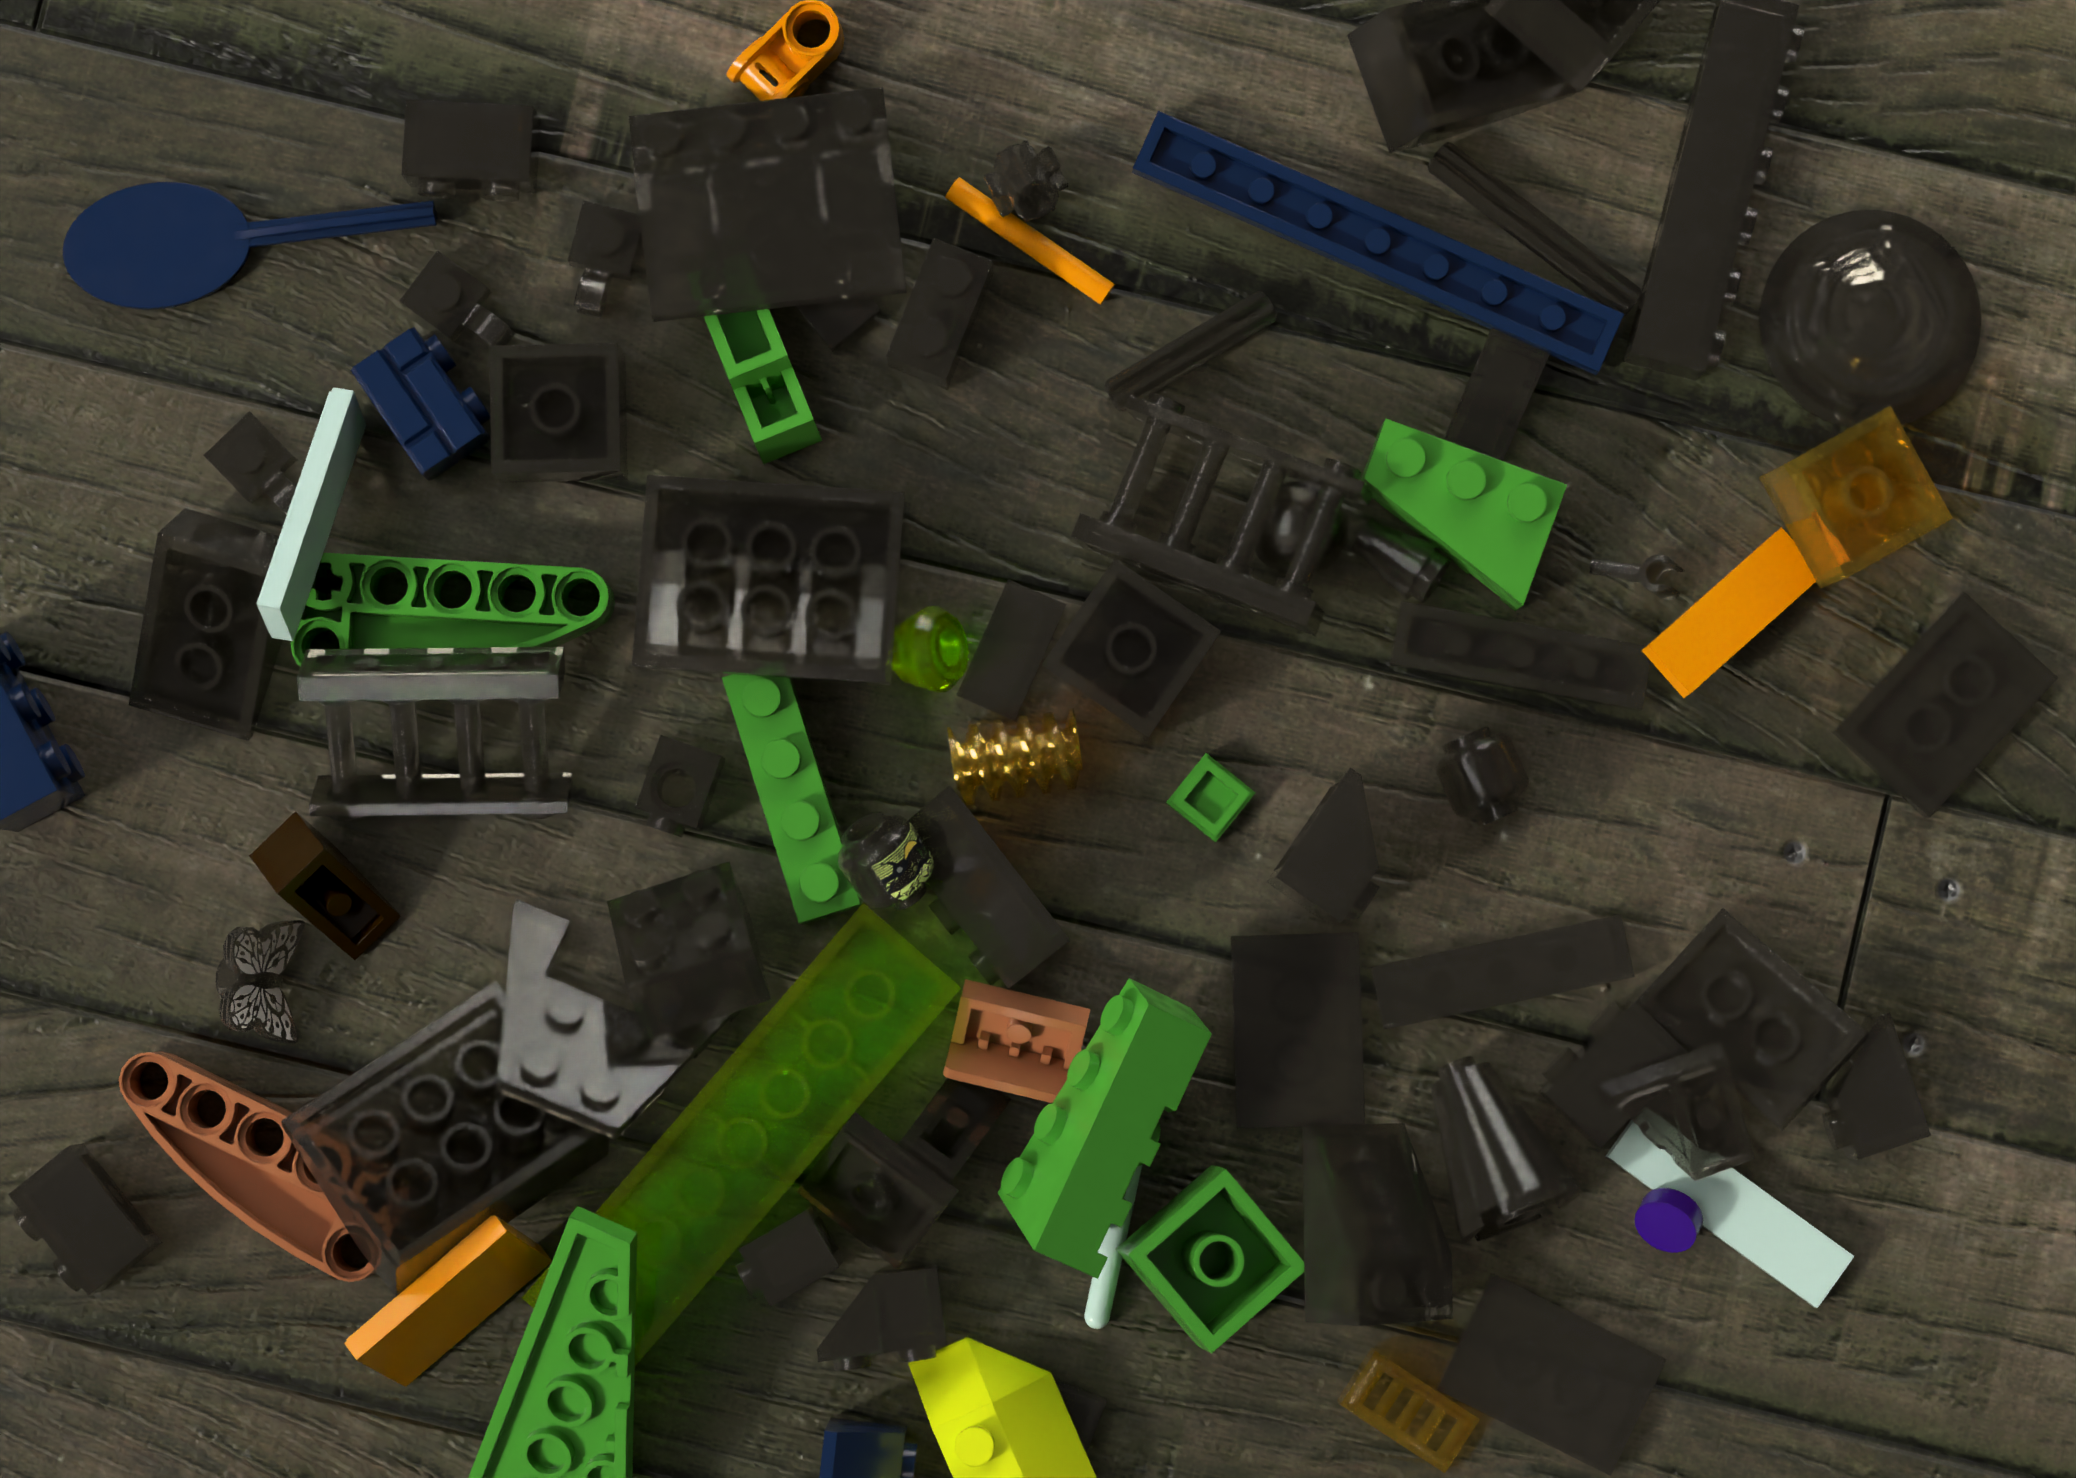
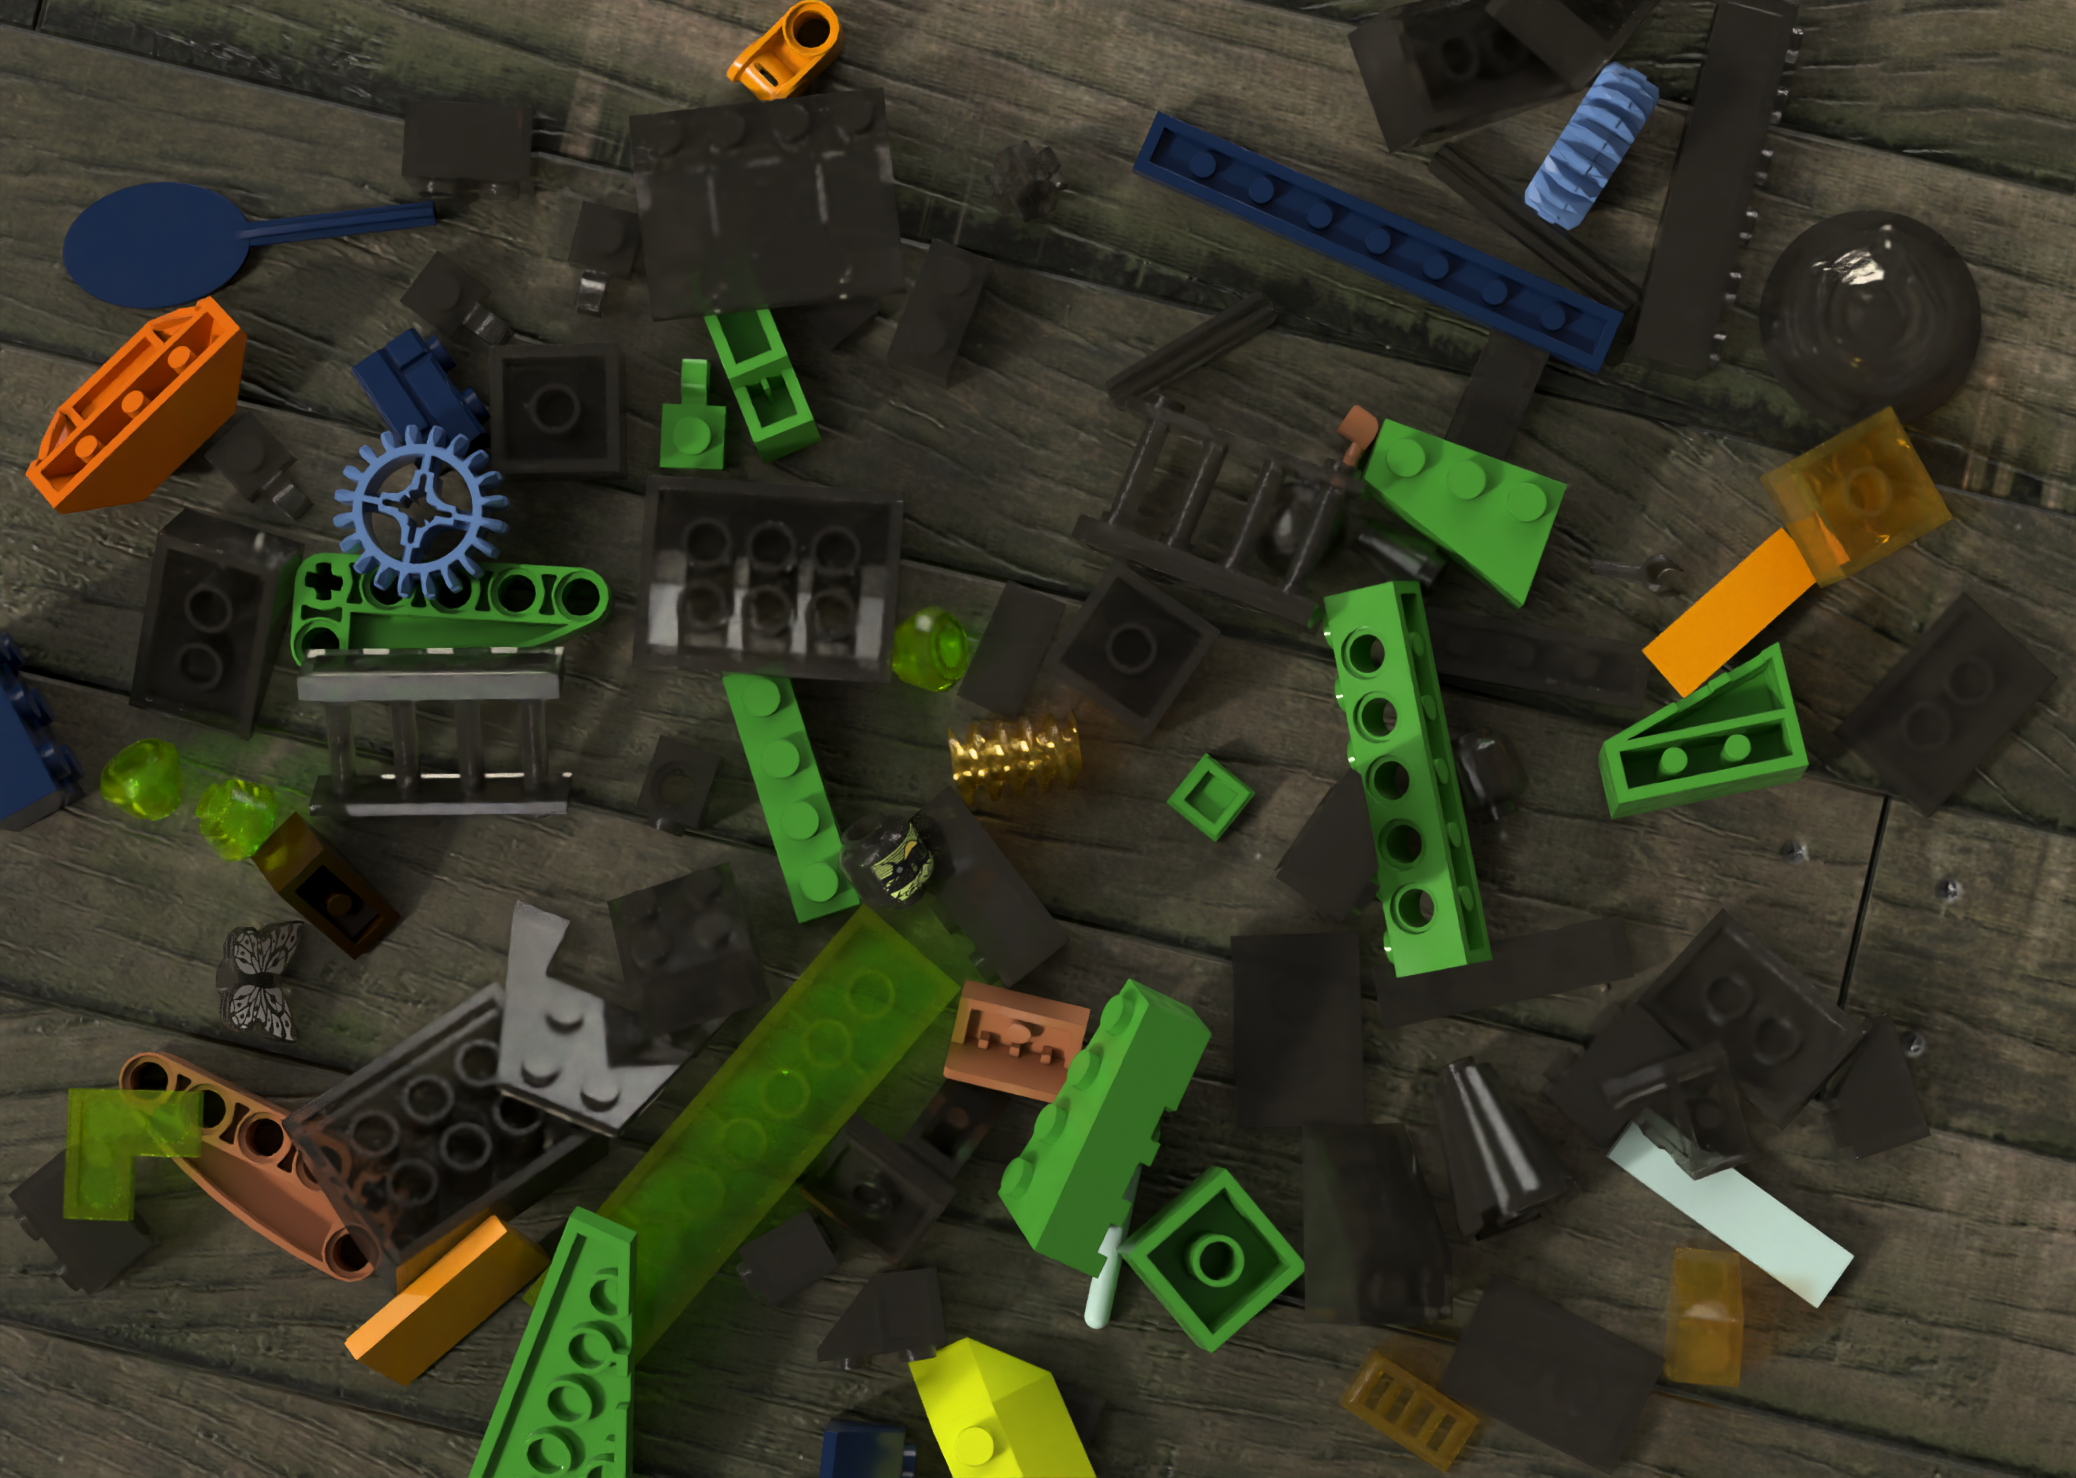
light aqua tile [256,387,366,641] -> none
light orange bar [945,177,1115,305] -> none
dark purple tile [1635,1188,1703,1253] -> none
none -> orange wedge [25,296,247,515]
none -> clear neon green plate [63,1087,204,1221]
none -> clear neon green cone [100,738,185,821]
none -> clear neon green cone [195,779,279,863]
none -> medium blue gear [333,425,510,600]
none -> bright green plate [659,359,728,471]
none -> bright green brick [1323,581,1493,978]
none -> nougat hand [1331,405,1379,497]
none -> medium blue gear [1525,61,1659,230]
none -> bright green wedge [1597,642,1809,819]
none -> clear yellow slope [1663,1247,1744,1387]

